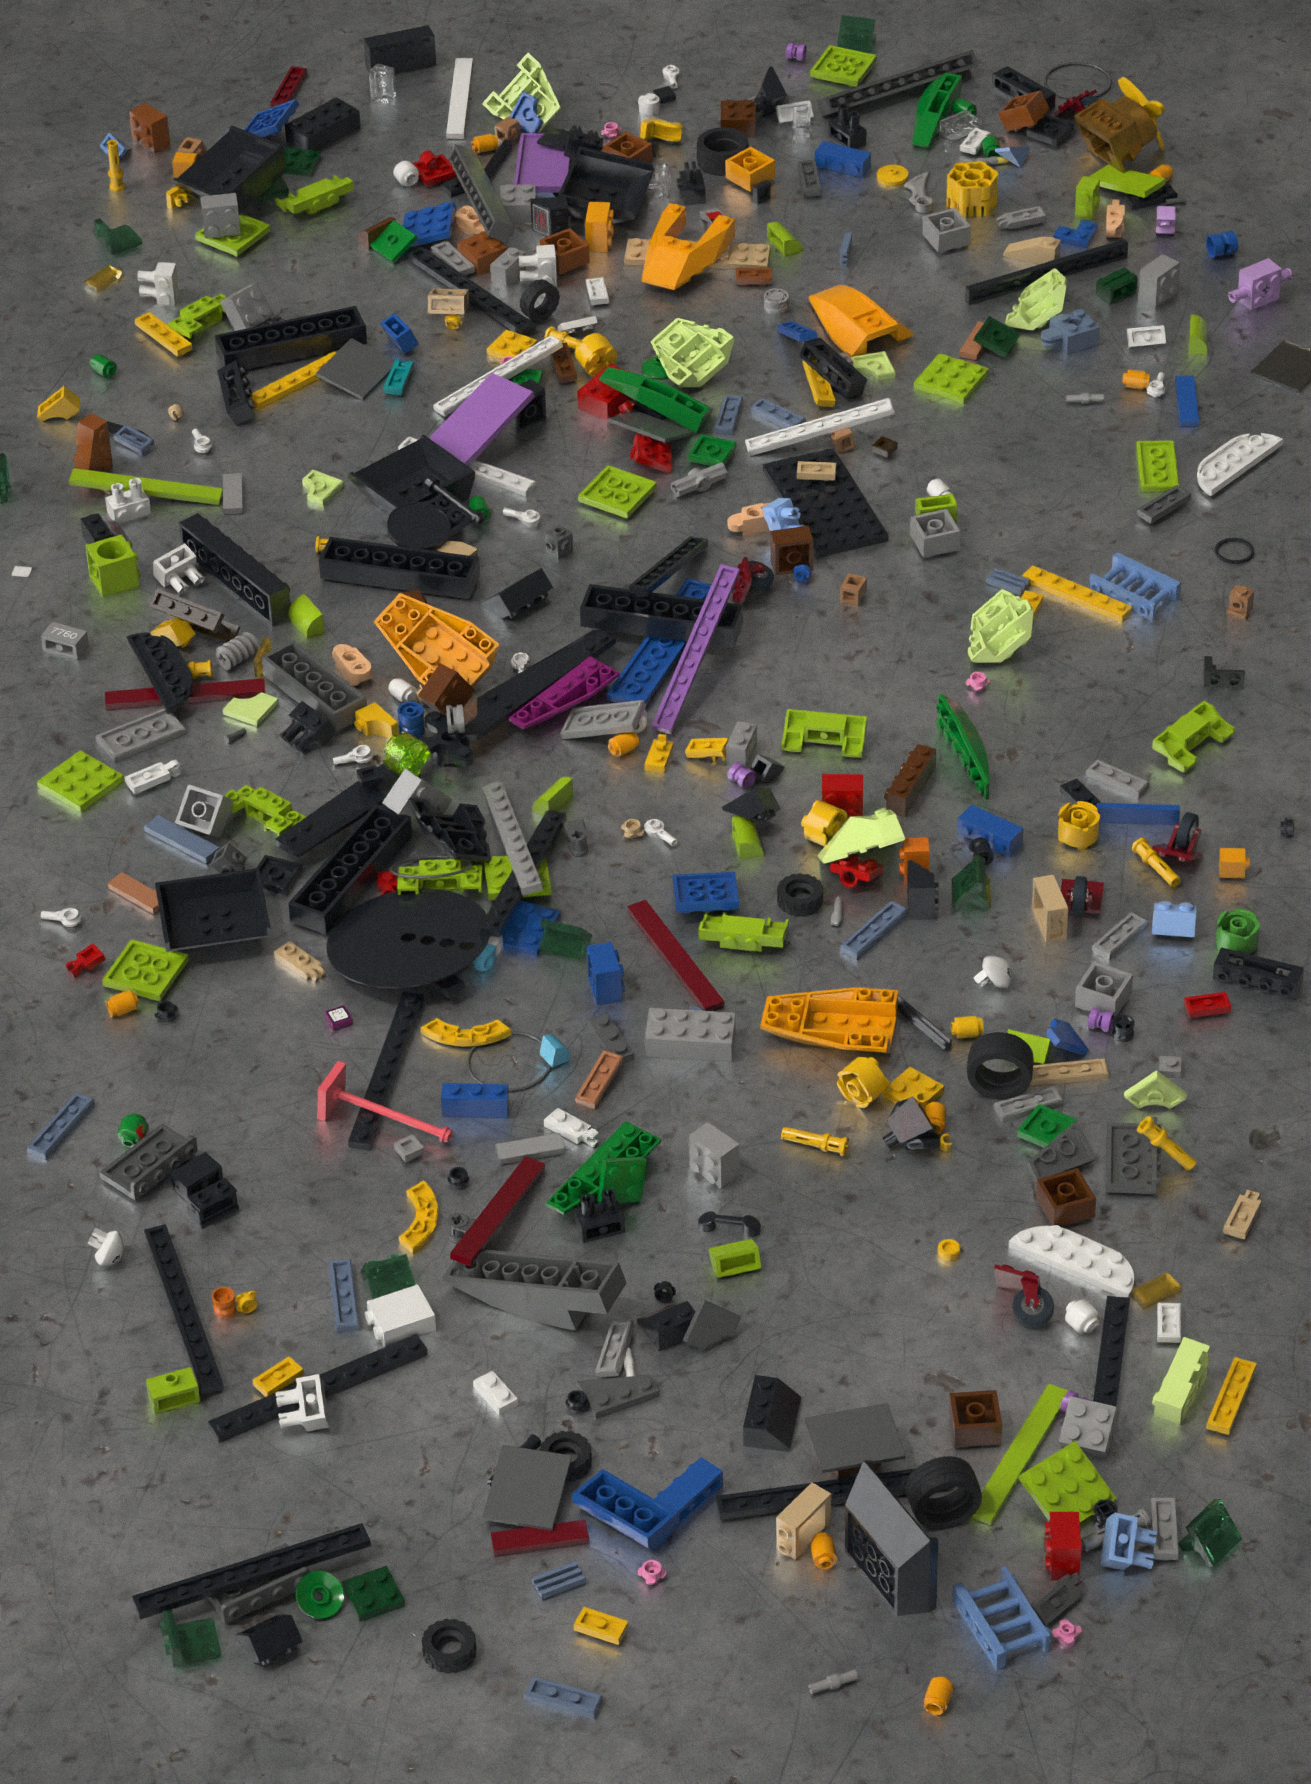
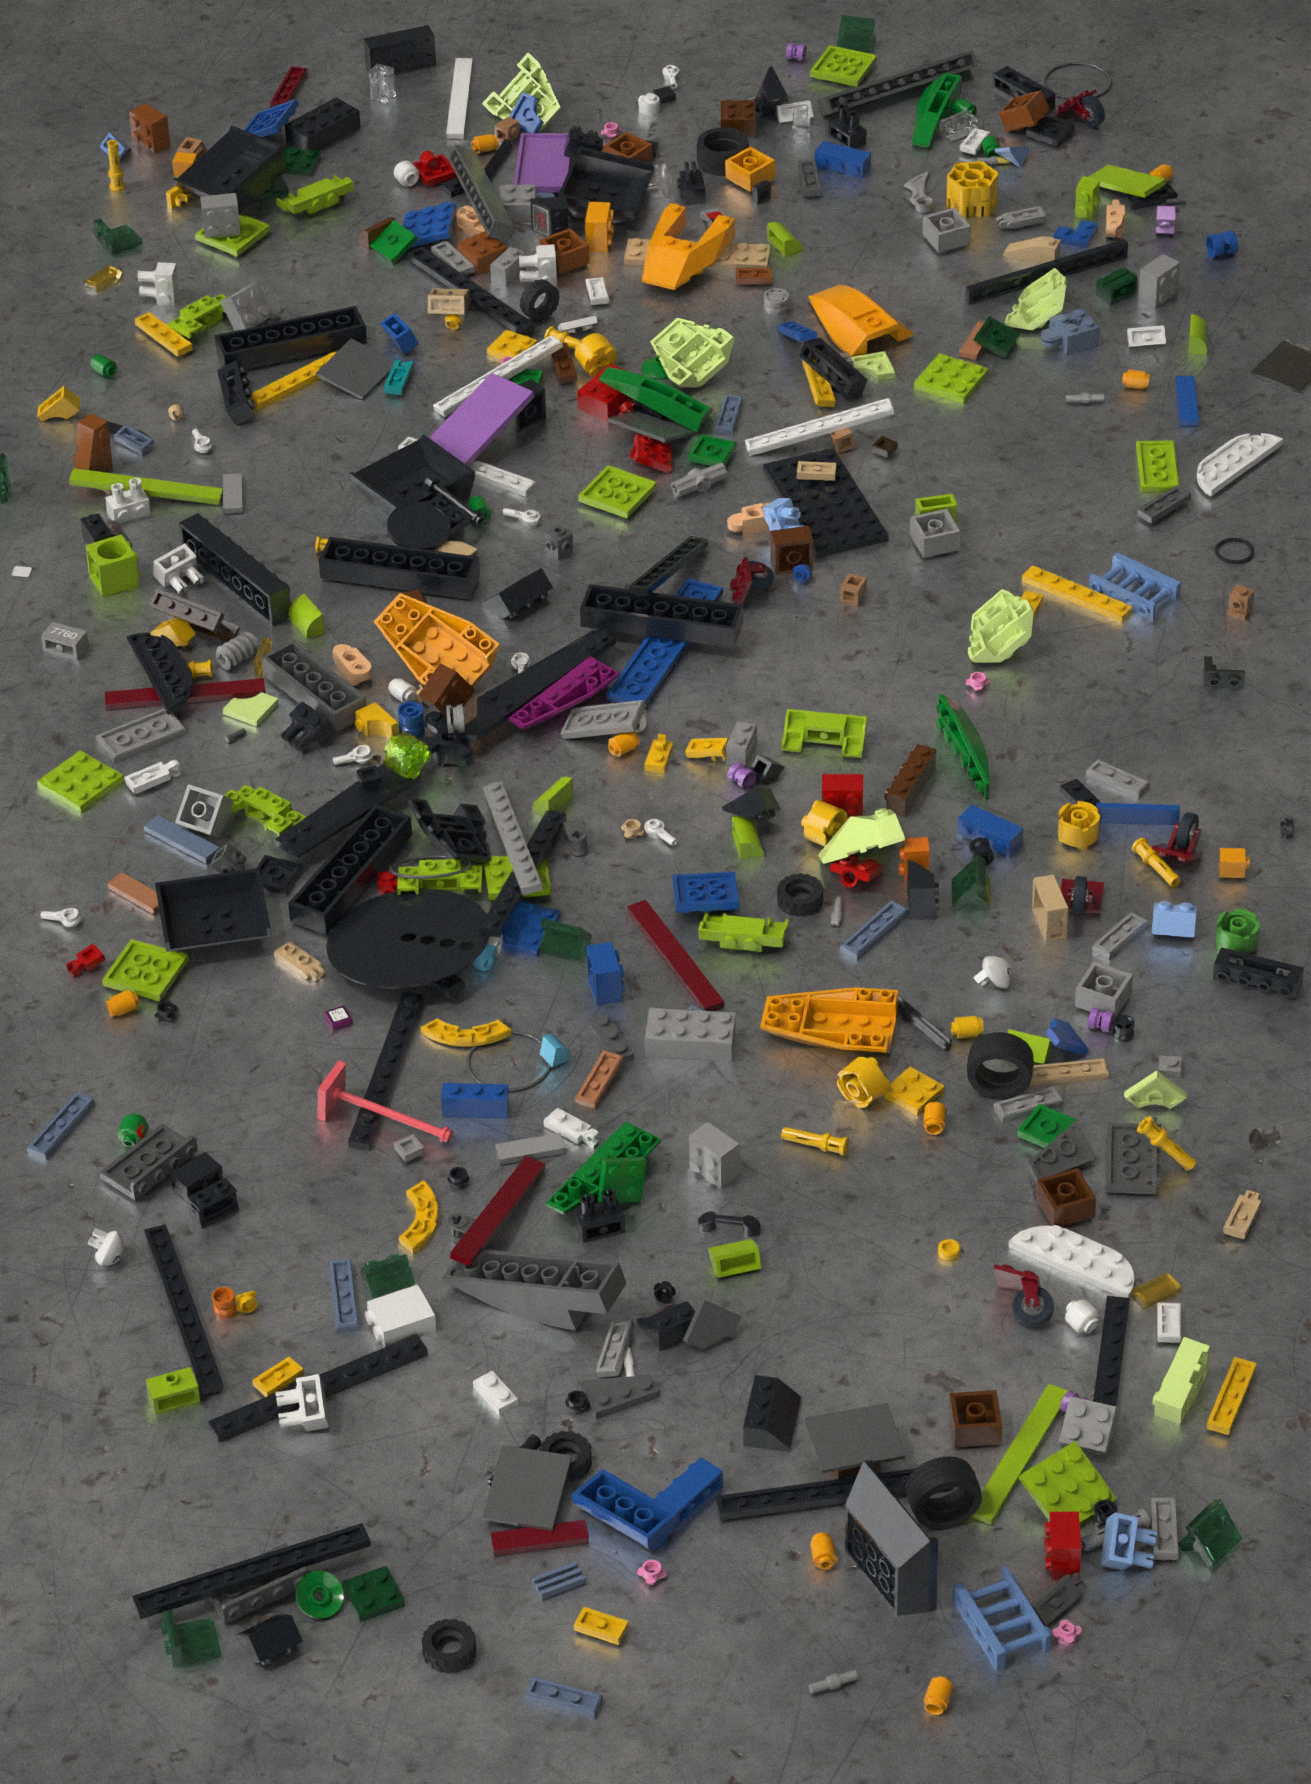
yellowish green tile [302,470,344,506] -> none
light grey wedge [382,769,453,815] -> none
black piece [537,127,569,150] -> none
yellow animal [640,118,683,142] -> none
medium lavender plate [652,564,740,735] -> none
sand blue tile [751,398,806,428] -> none
tan window [776,1483,831,1560] -> none
sand blue tile [840,232,852,268] -> none
yellow piece [877,164,908,186] -> none
torso [882,1092,953,1151] -> none
white brick [927,479,953,496] -> none
sand blue tile [986,567,1030,595] -> none
pearl gold brick [1074,77,1166,173] -> none
white plate [1147,372,1165,397] -> none
lime bracket [1152,701,1235,773] -> none
red plate [1183,992,1231,1018] -> none
lavender brick [1228,258,1293,310] -> none

